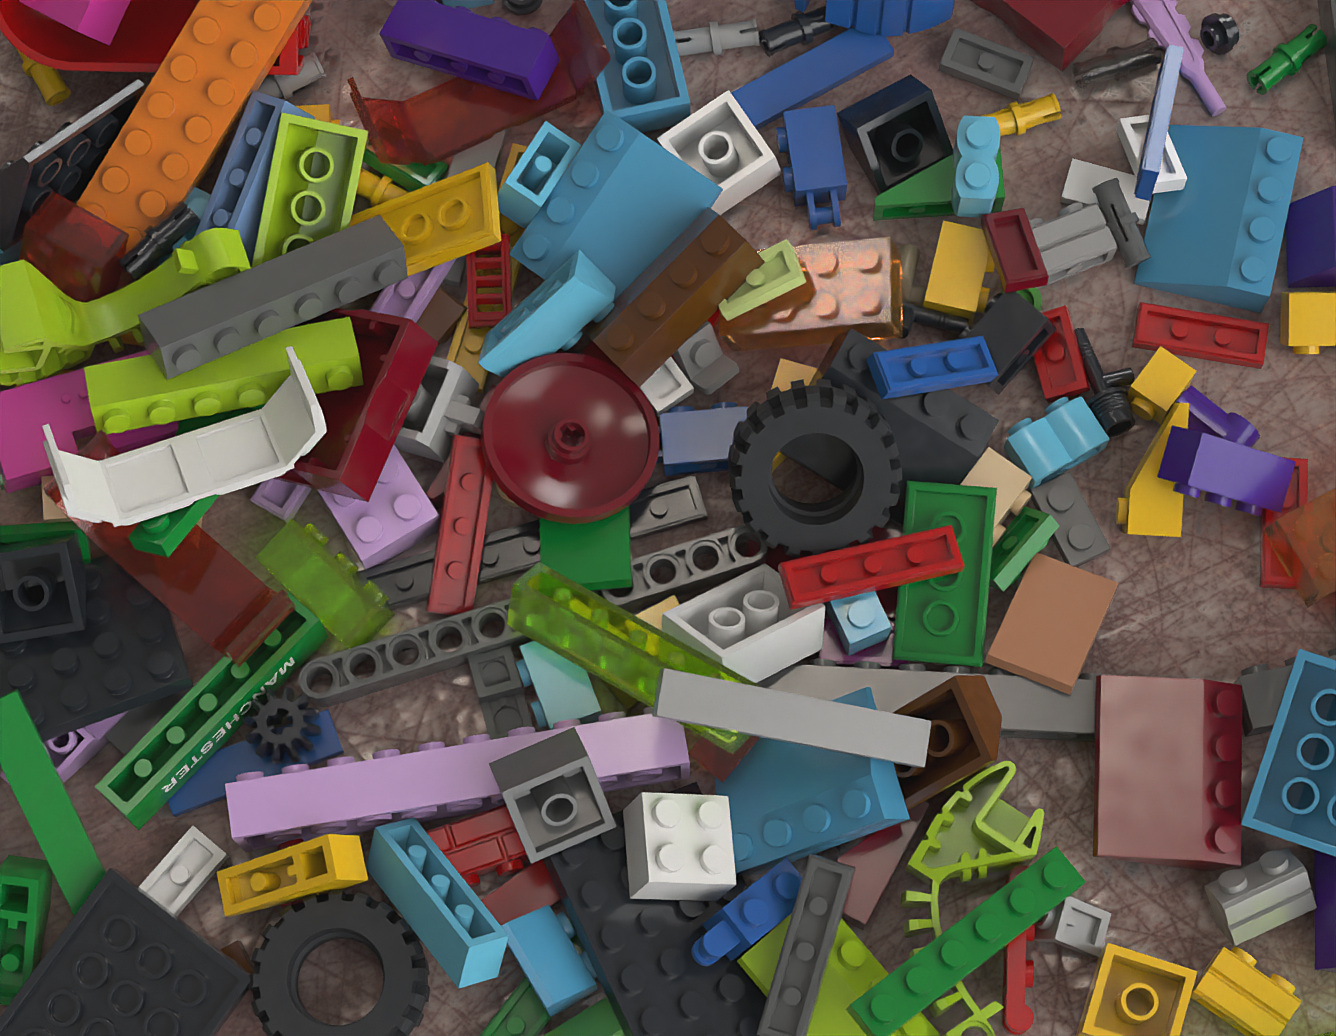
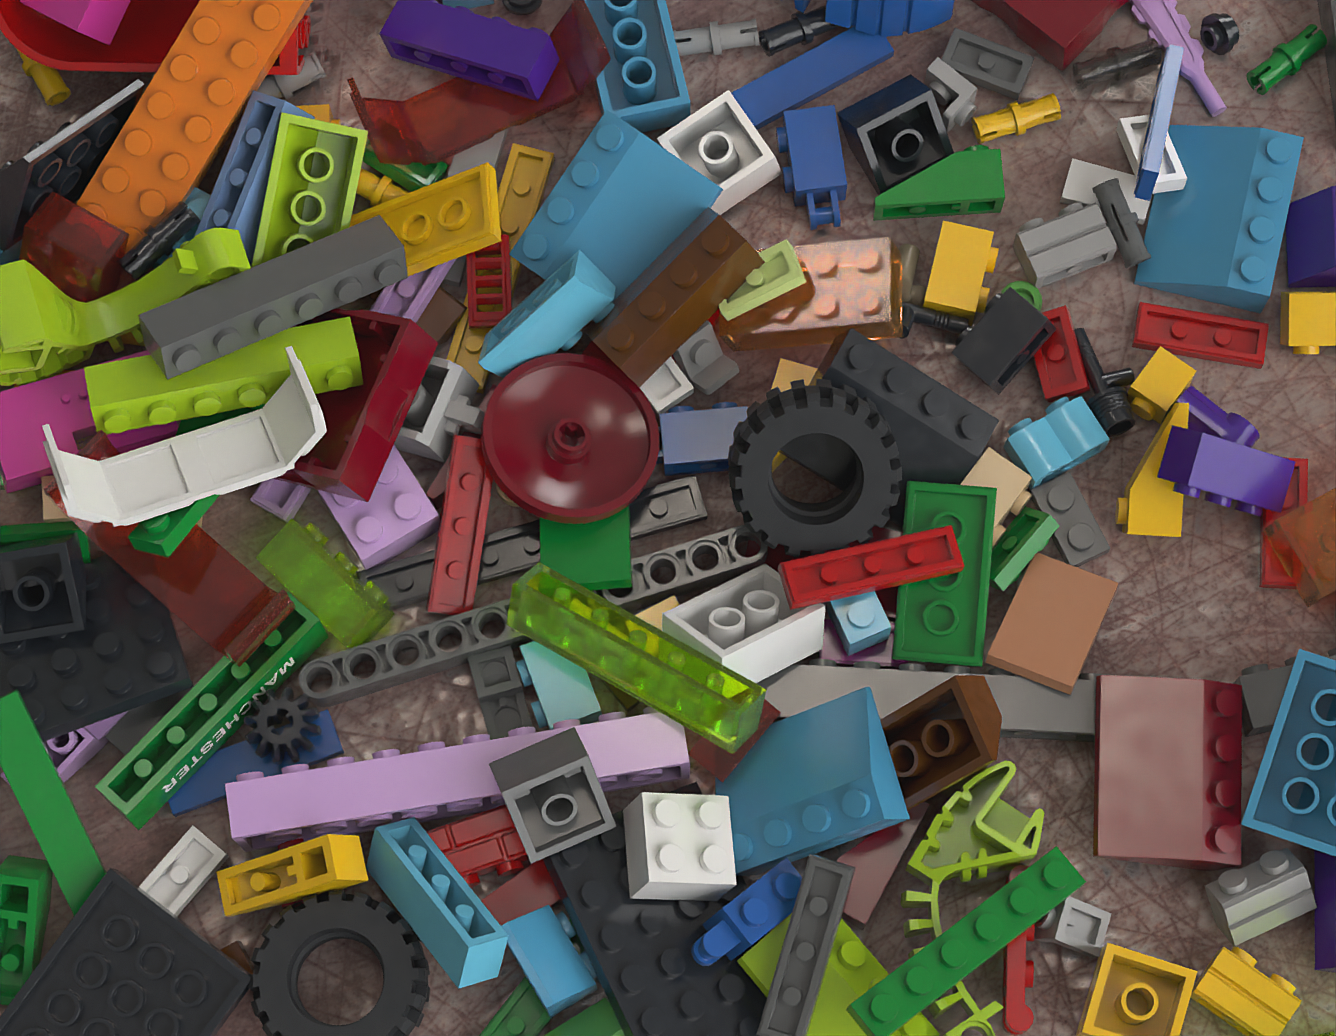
medium azure brick [497,121,581,230] -> none
light grey tile [652,668,932,768] -> none
blue tile [866,336,998,400] -> none
medium azure brick [951,115,1000,218] -> none
dark red tile [981,208,1049,293] -> none
none -> light grey bracket [925,57,977,133]

